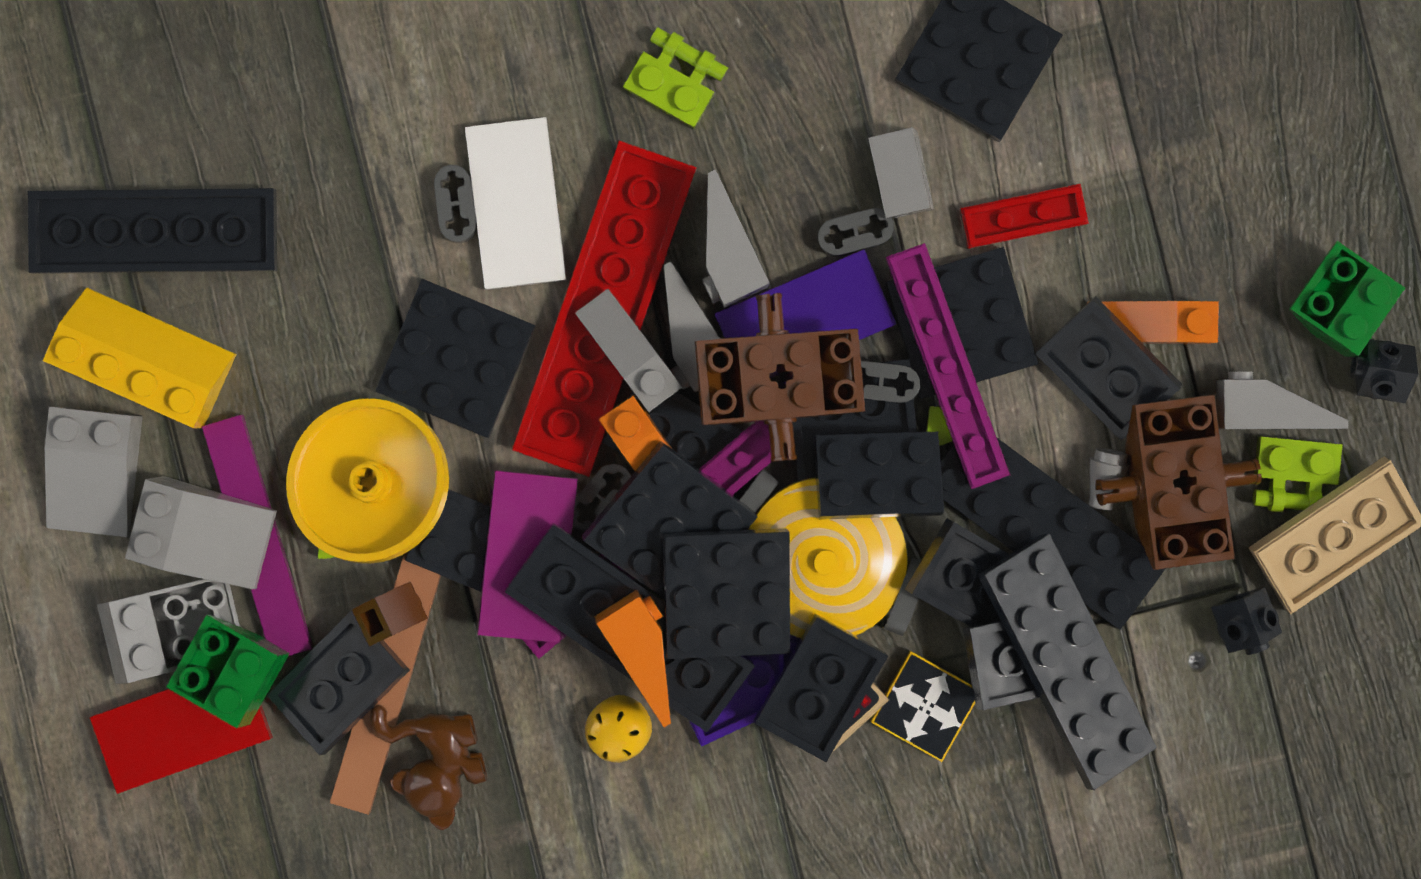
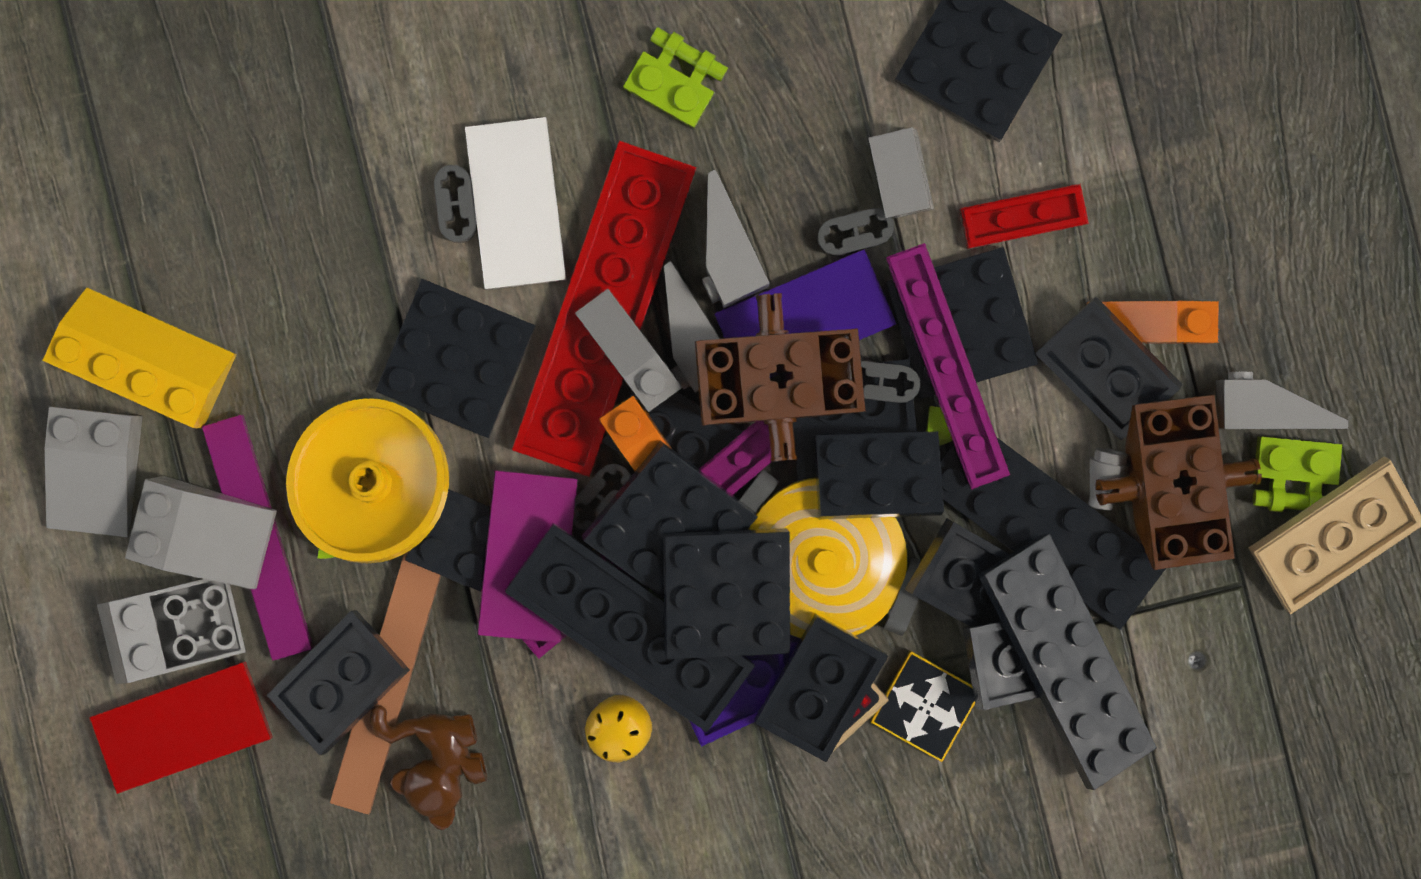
black plate [28,188,277,274] -> none
green slope [166,614,290,728] -> none
reddish brown brick [352,581,428,647] -> none
orange slope [595,590,671,727] -> none
black brick [1211,587,1282,655] -> none
green slope [1289,241,1405,357] -> none
black brick [1350,339,1419,403] -> none

